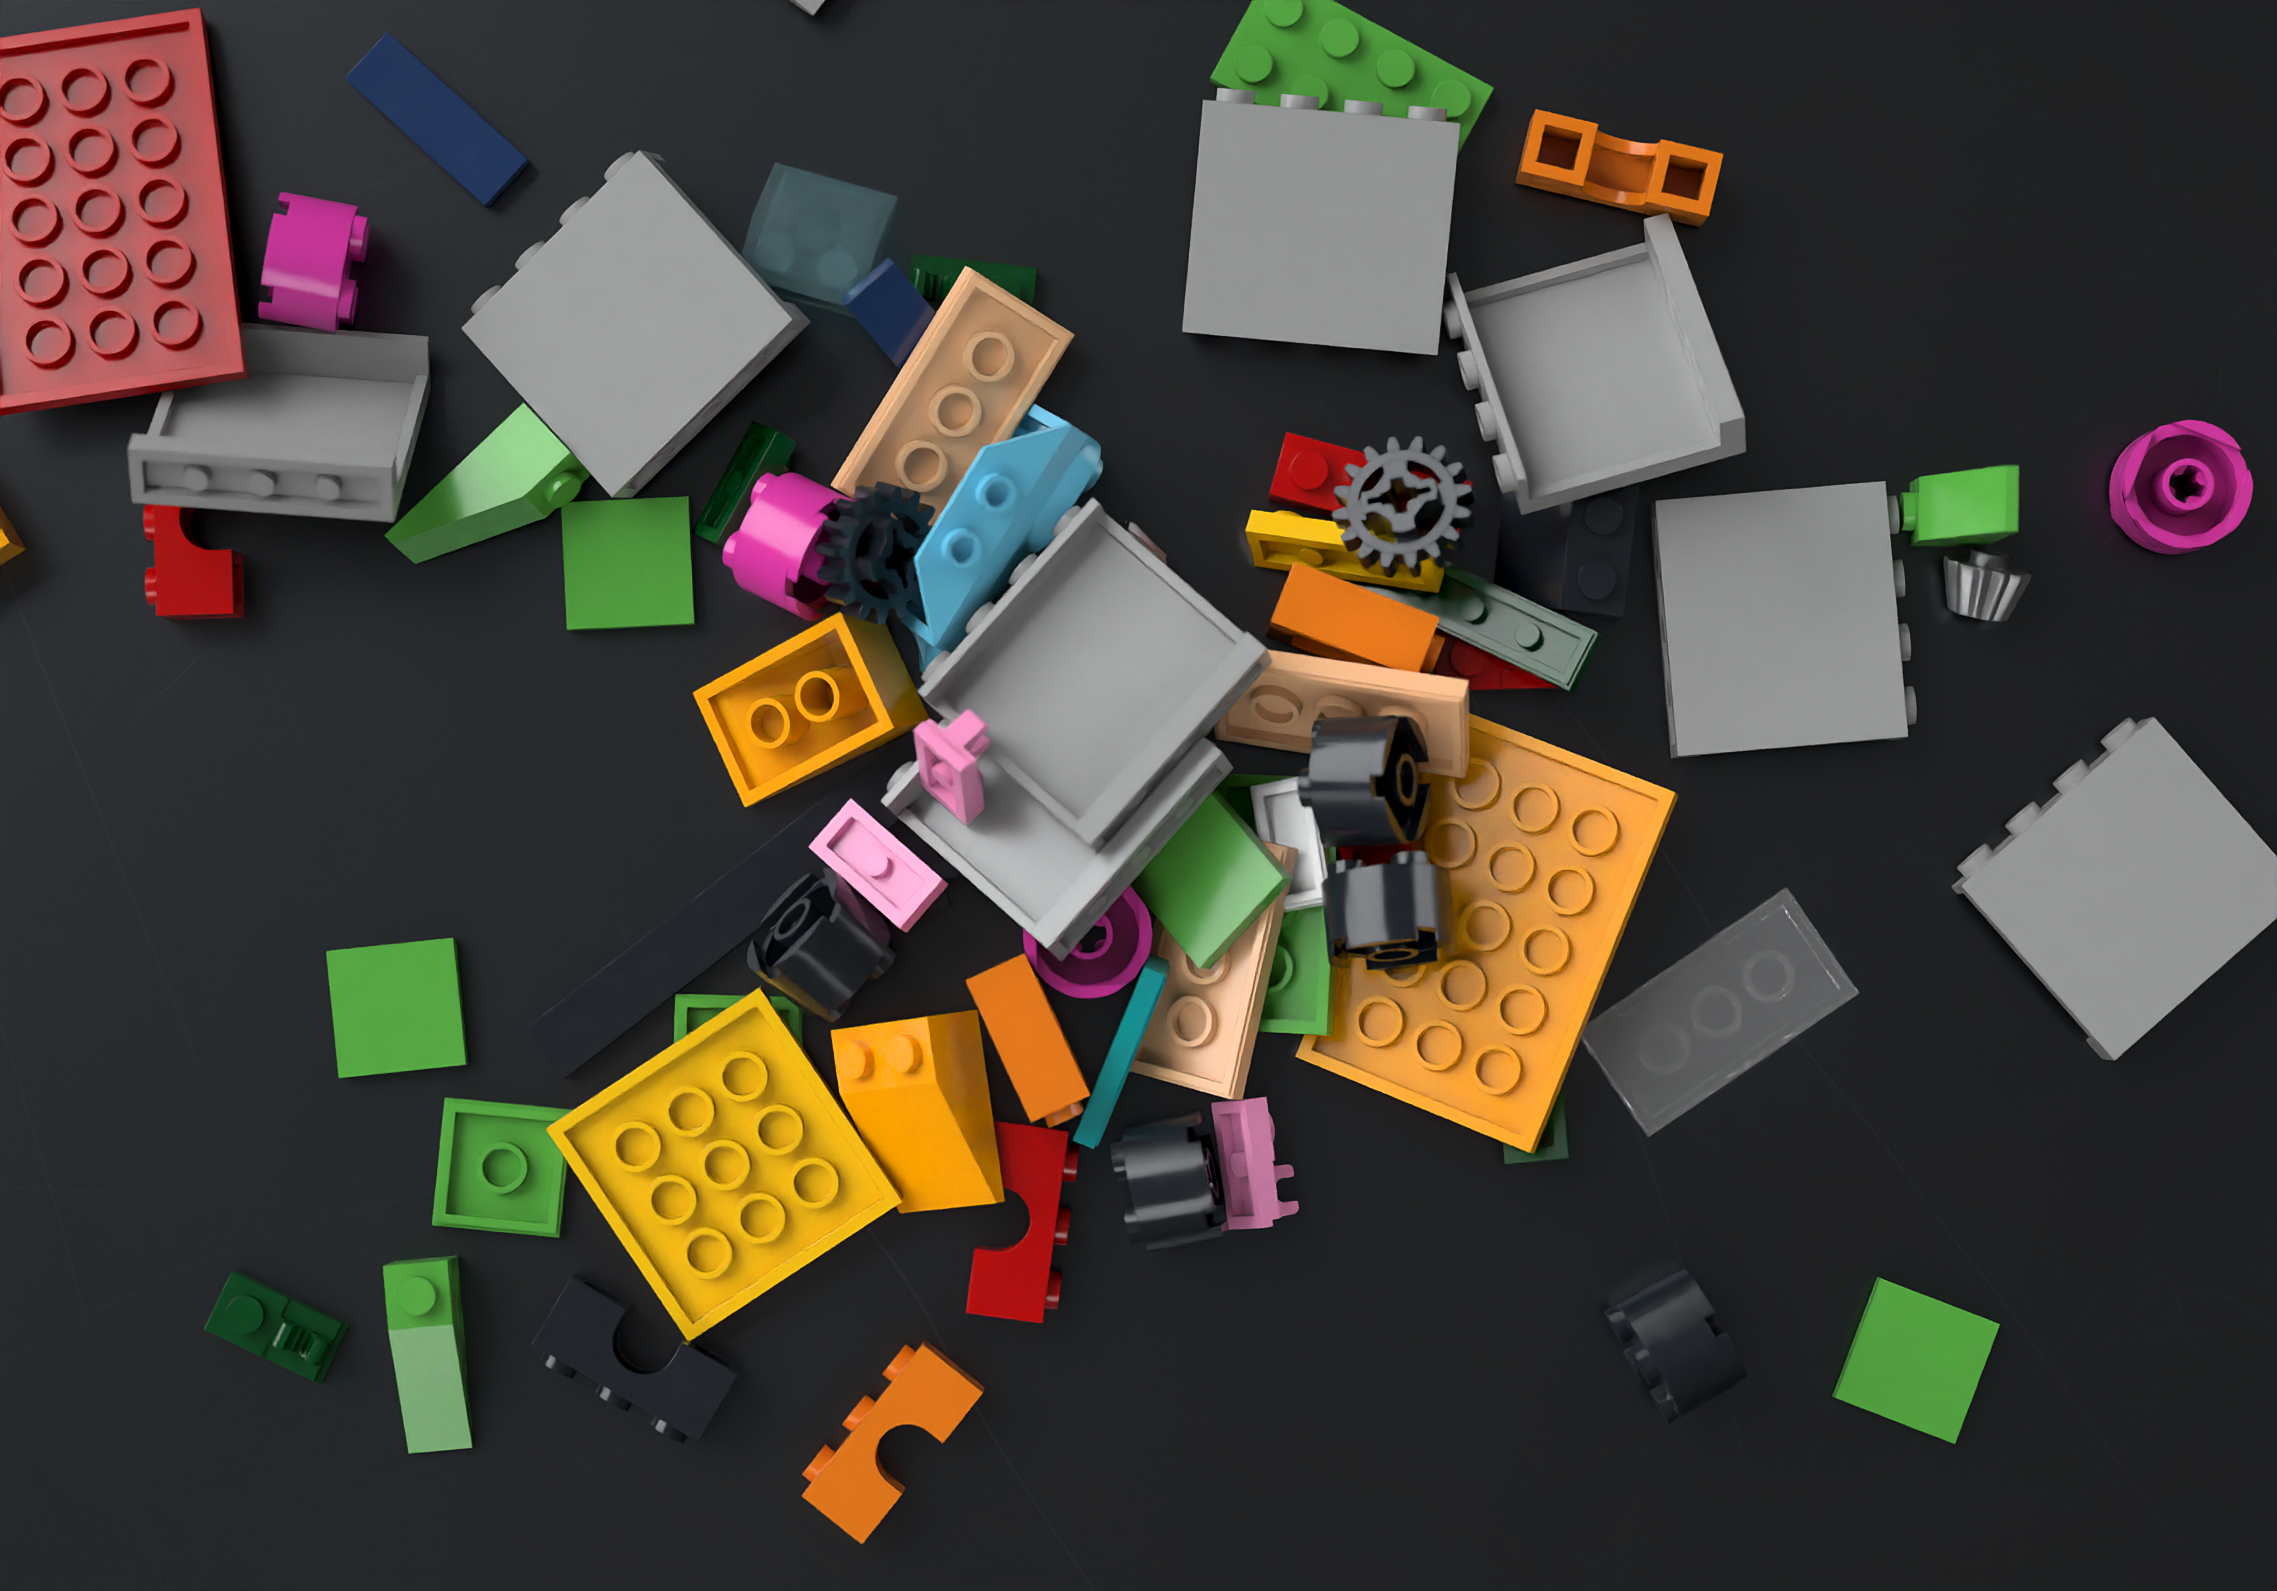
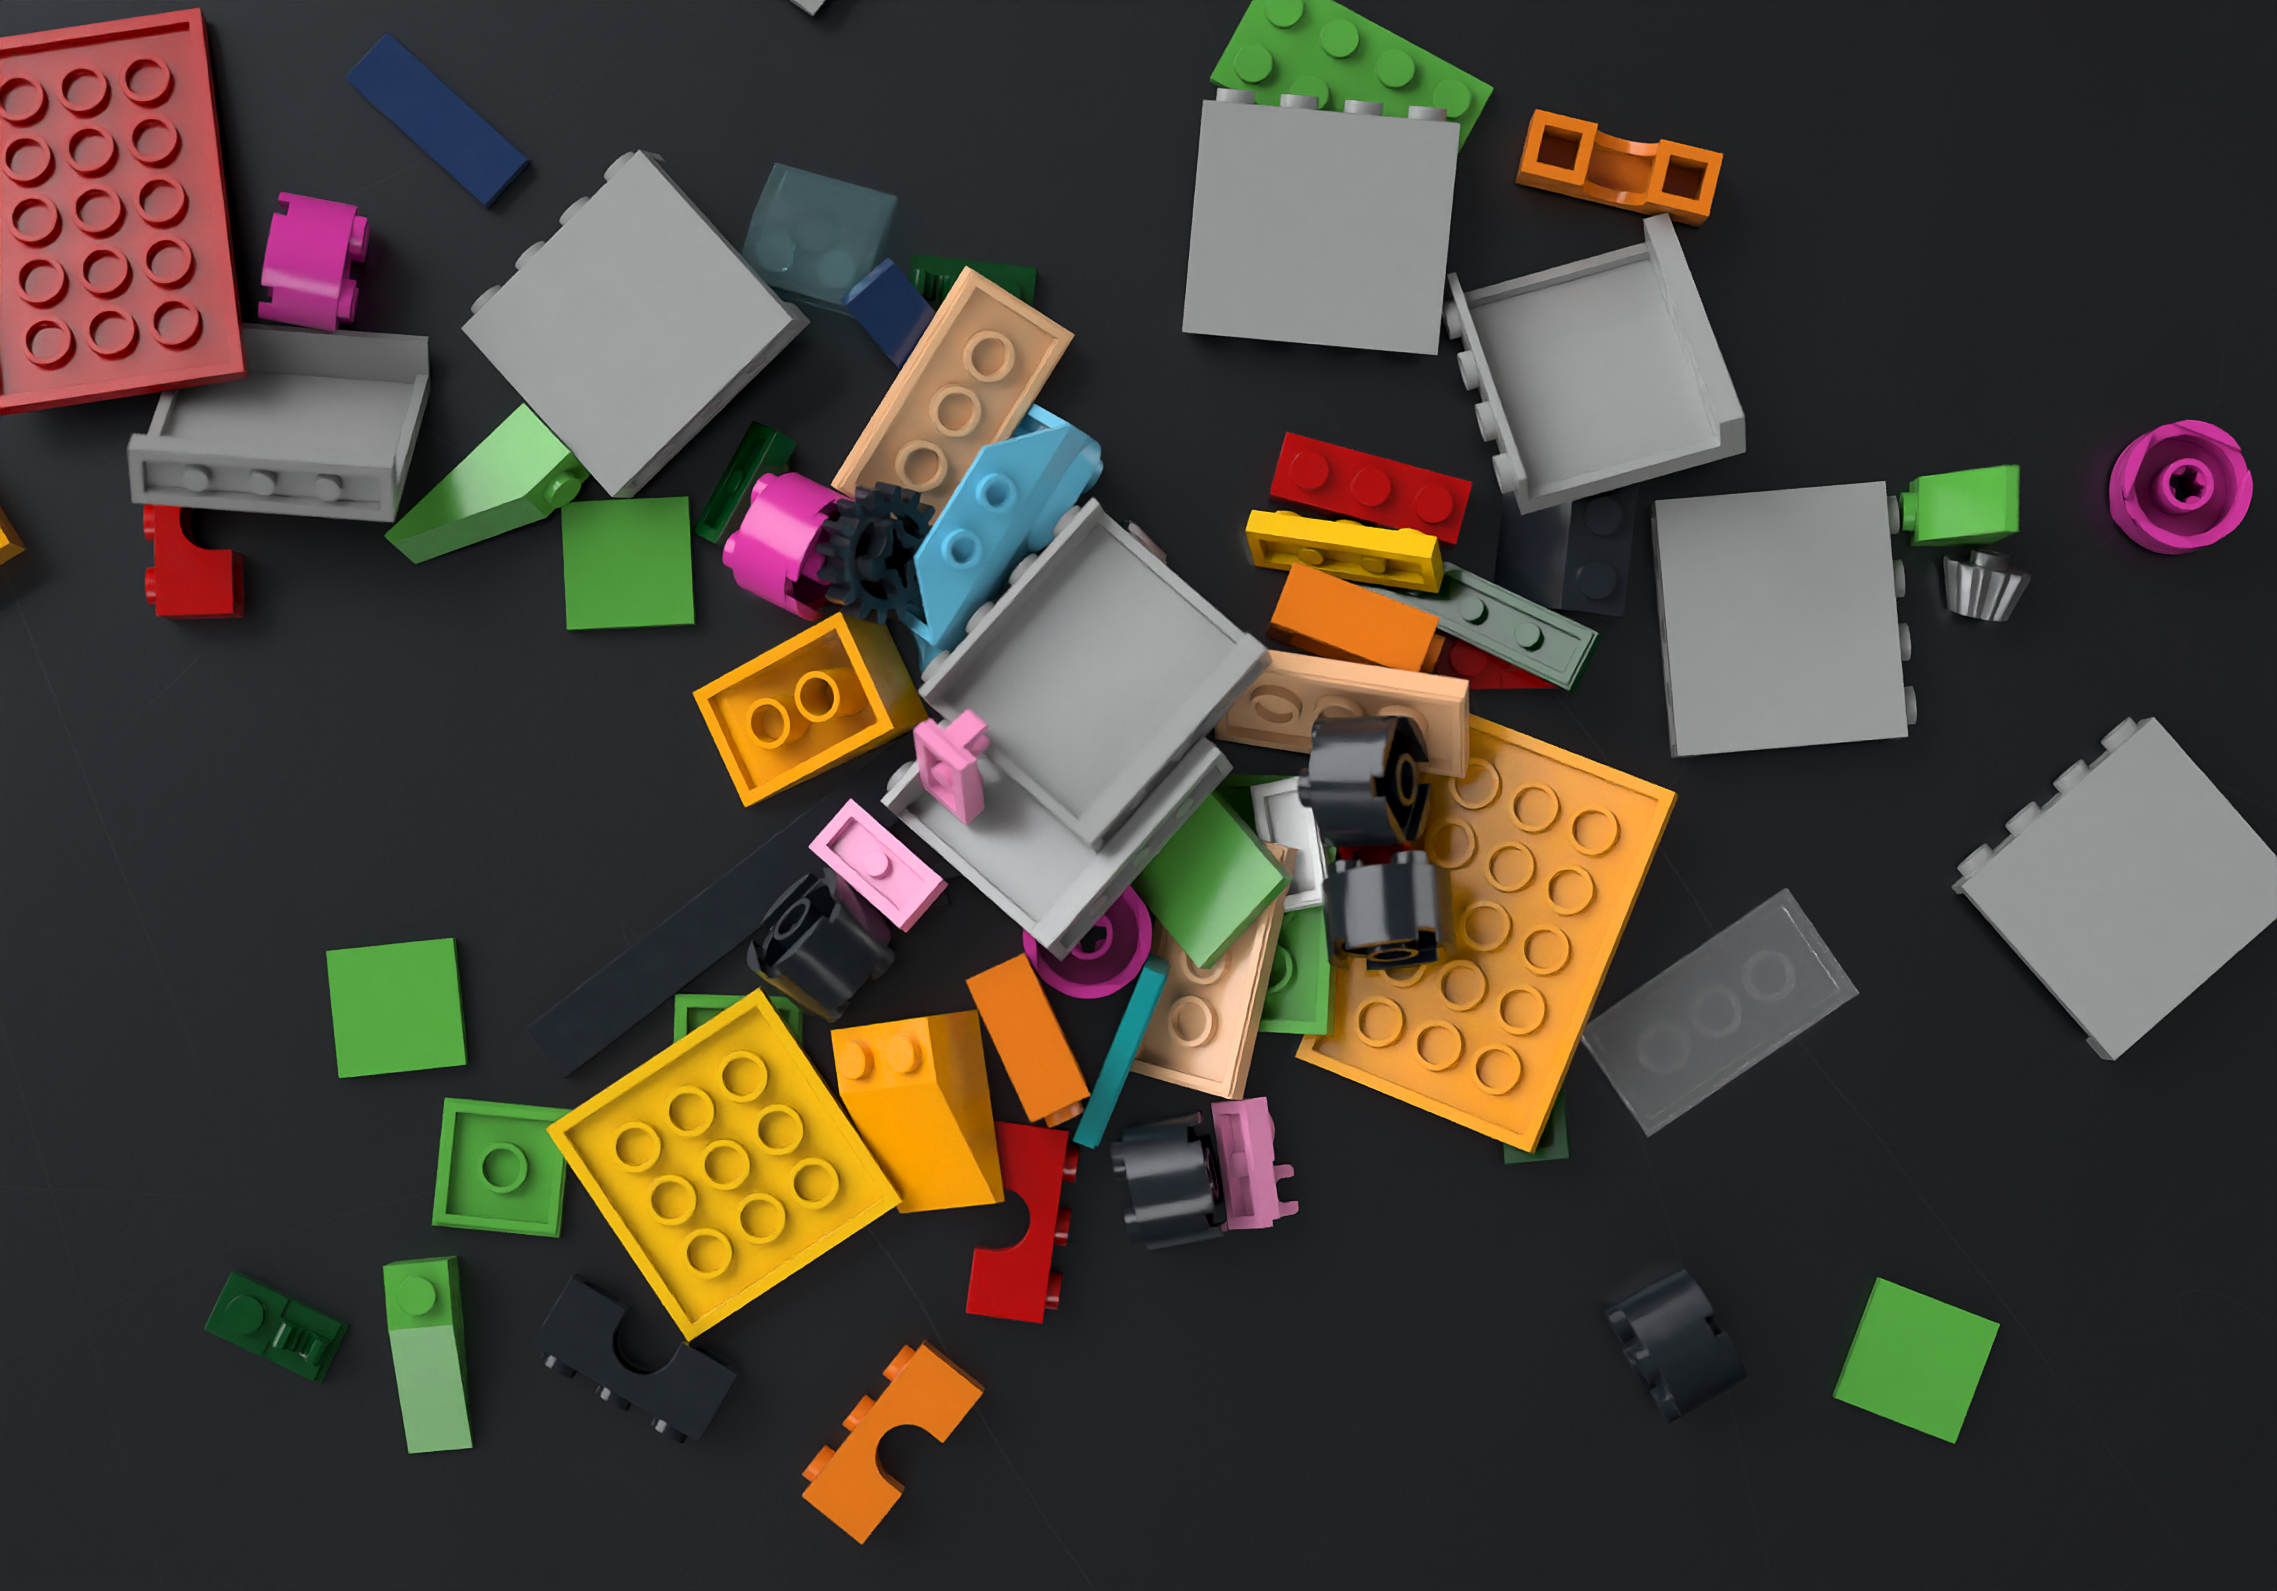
gear [1332,436,1476,578] -> none

